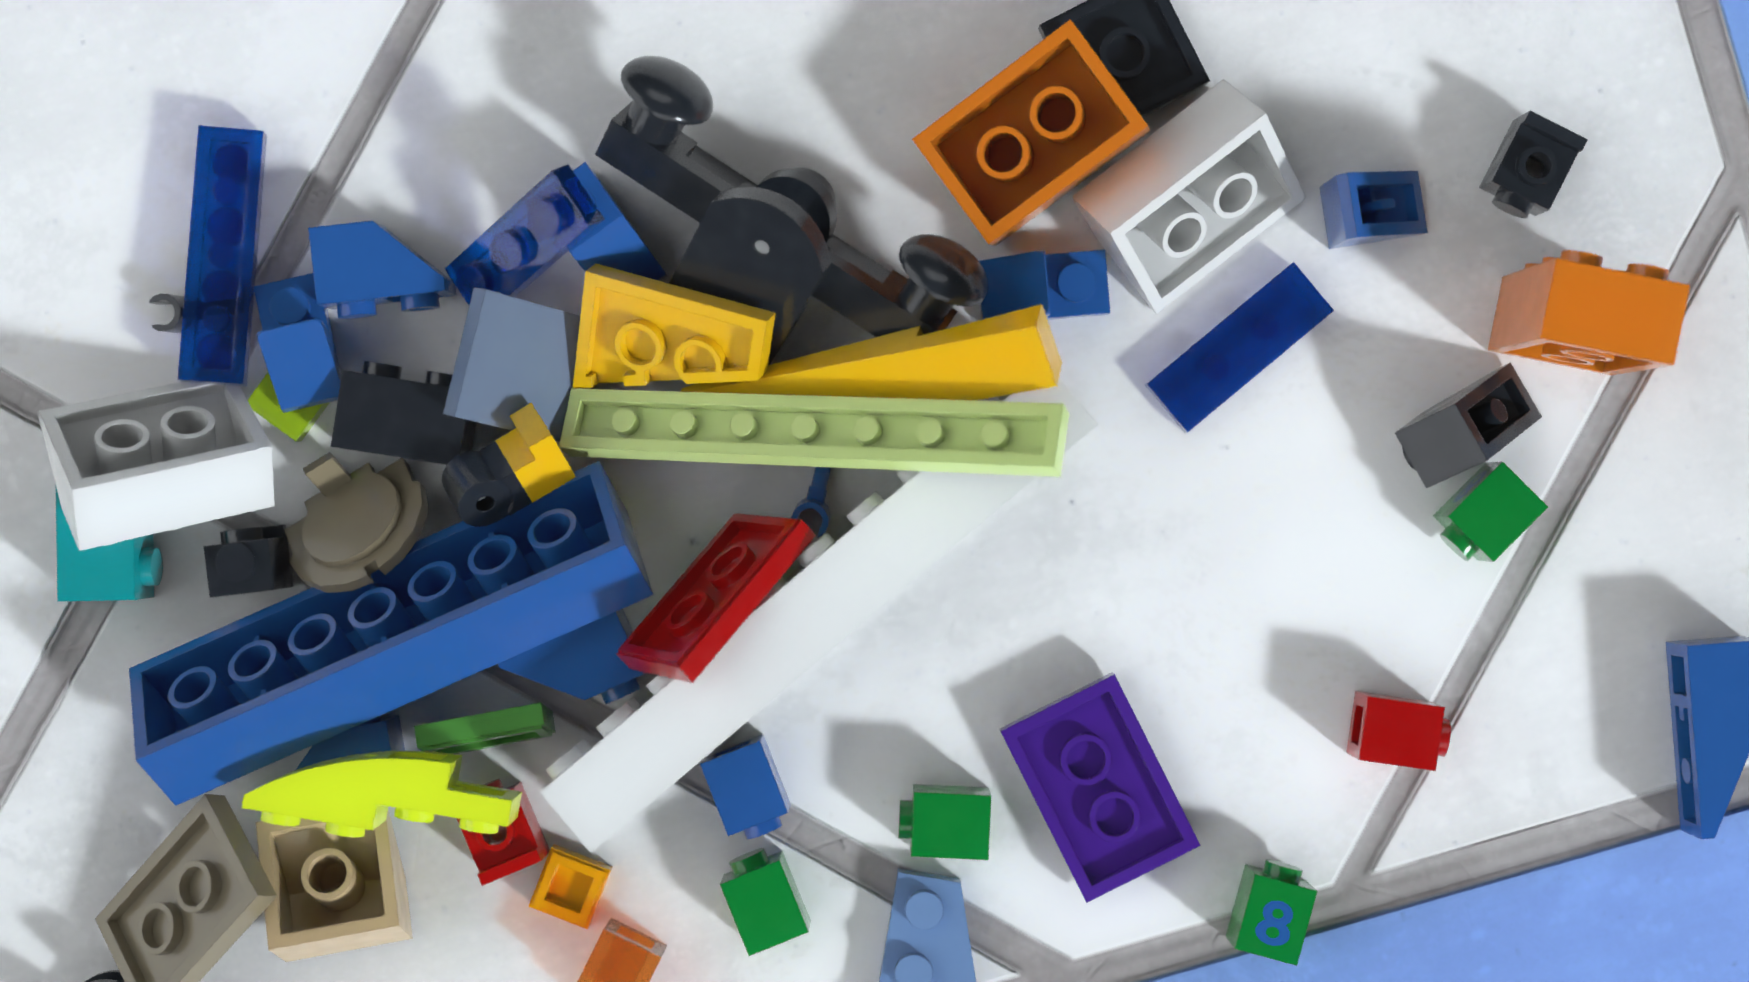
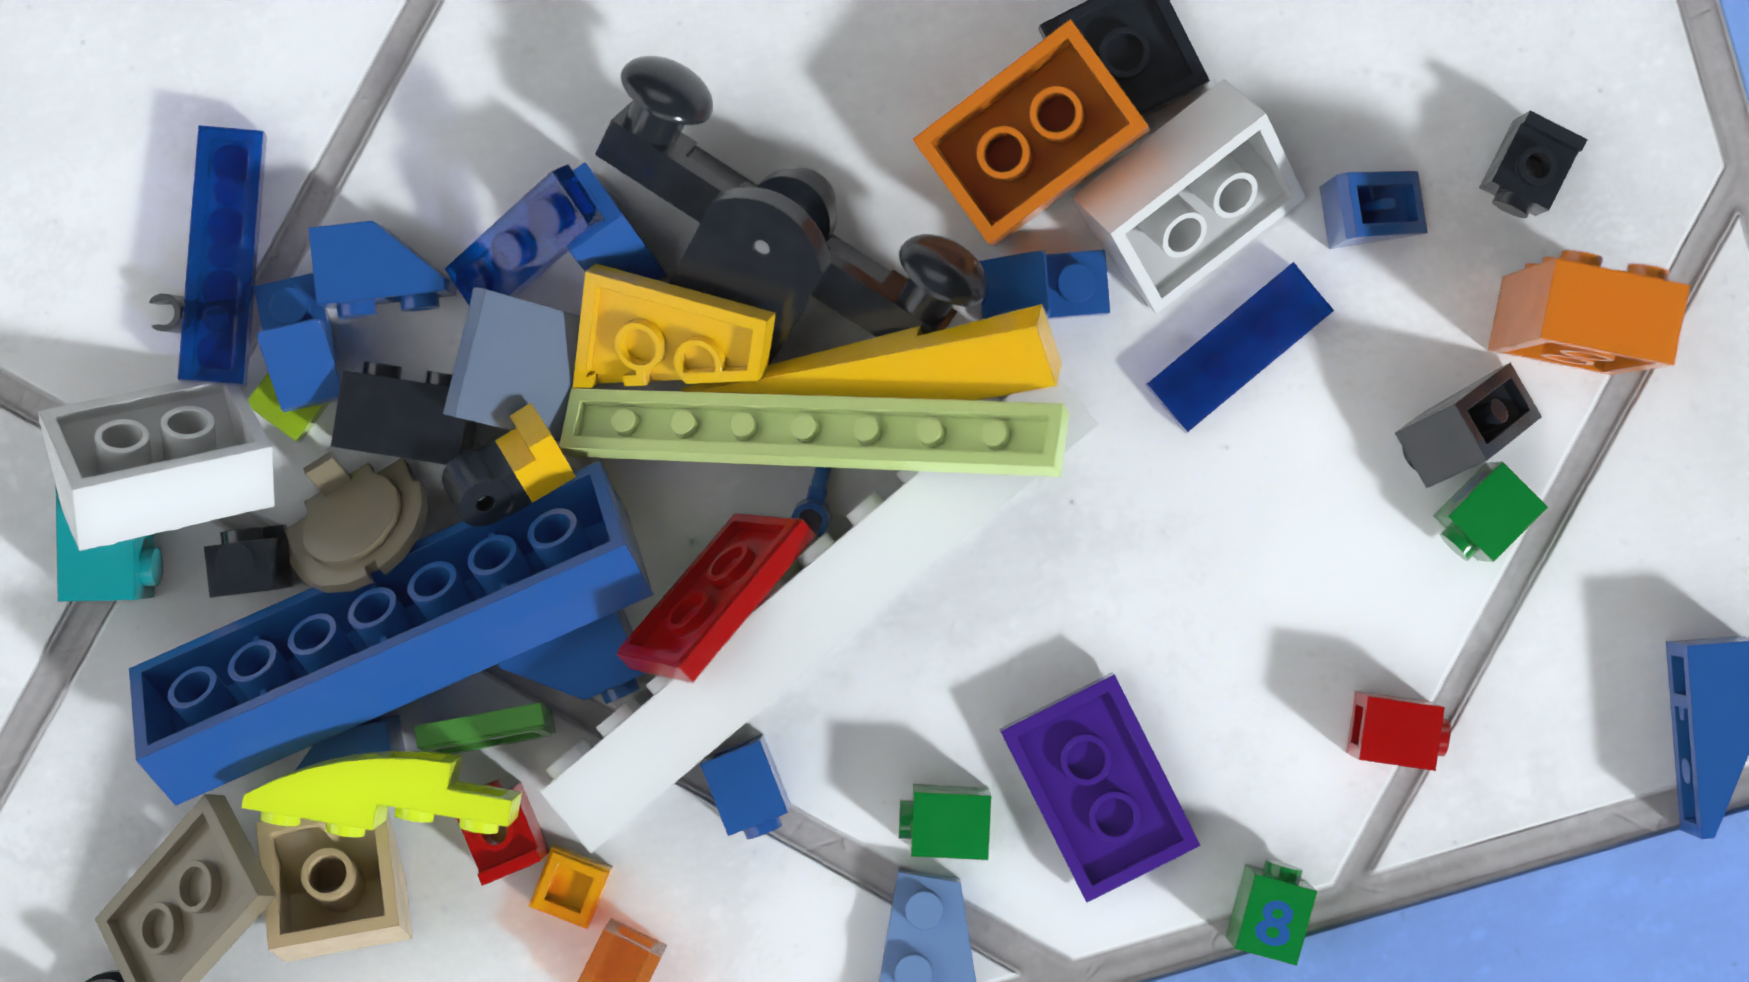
green brick [720,848,811,956] -> none

